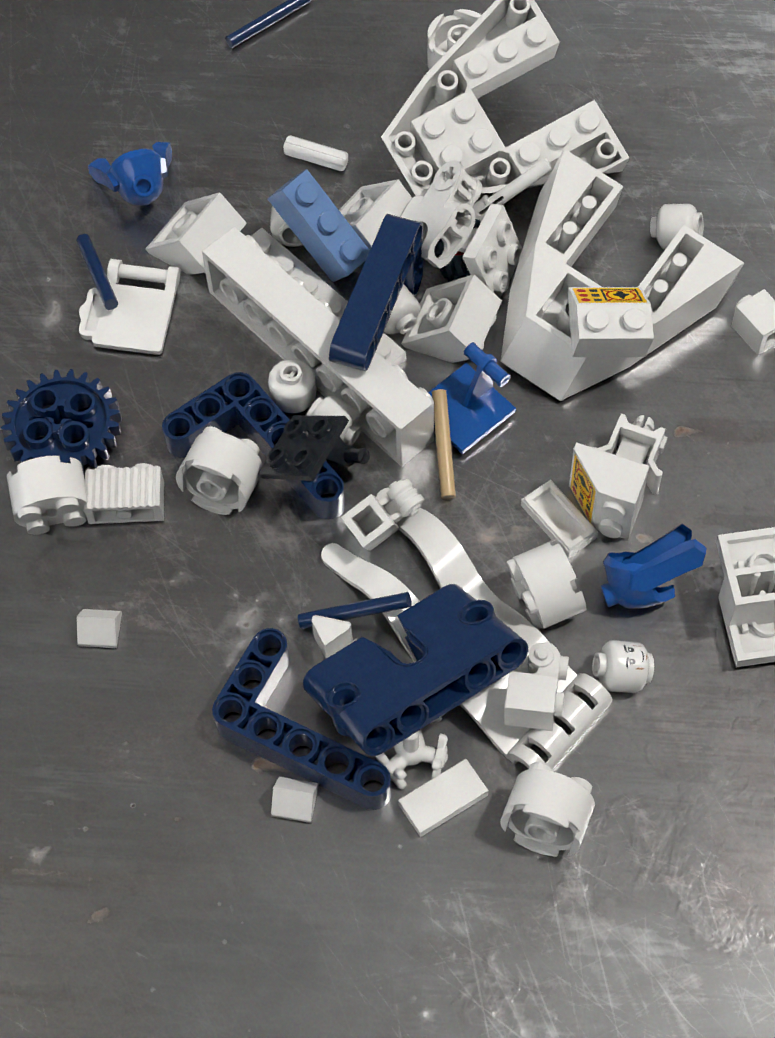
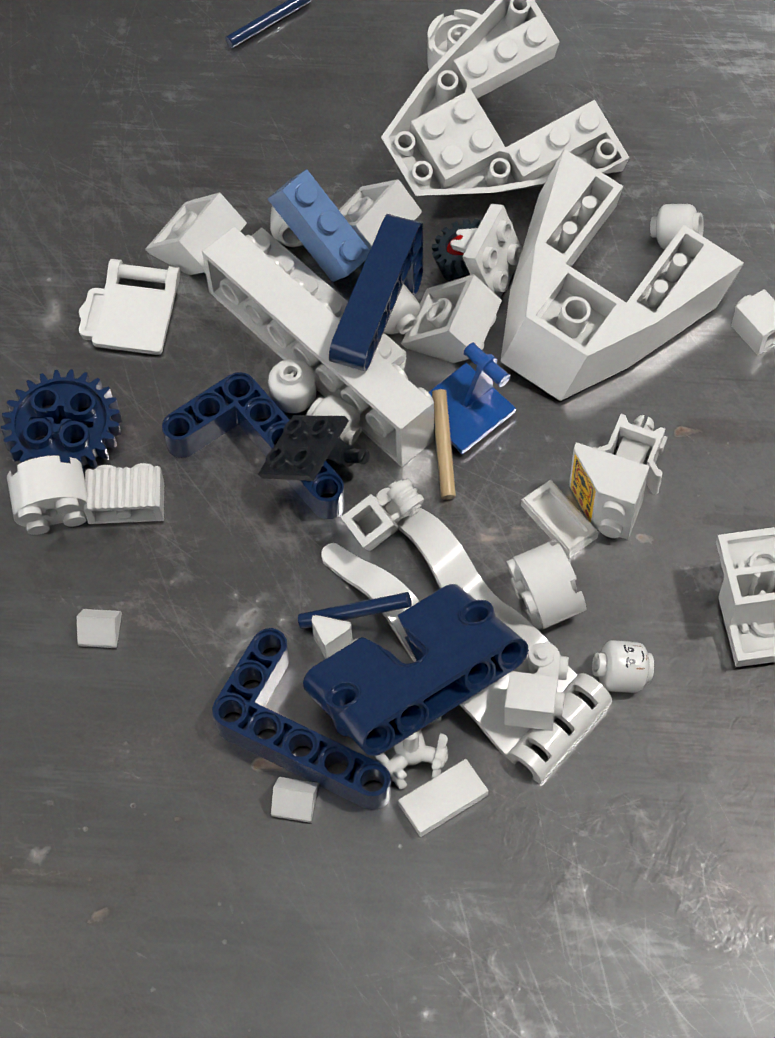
dark blue bar [76,234,118,310] -> none
blue piece [88,142,172,206] -> none
white brick [176,426,263,515] -> none
white axle [283,135,348,171] -> none
white piece [401,160,482,268] -> none
white pin [472,158,553,222] -> none
white brick [500,762,595,857] -> none
white slope [568,287,654,357] -> none
blue piece [600,524,707,609] -> none

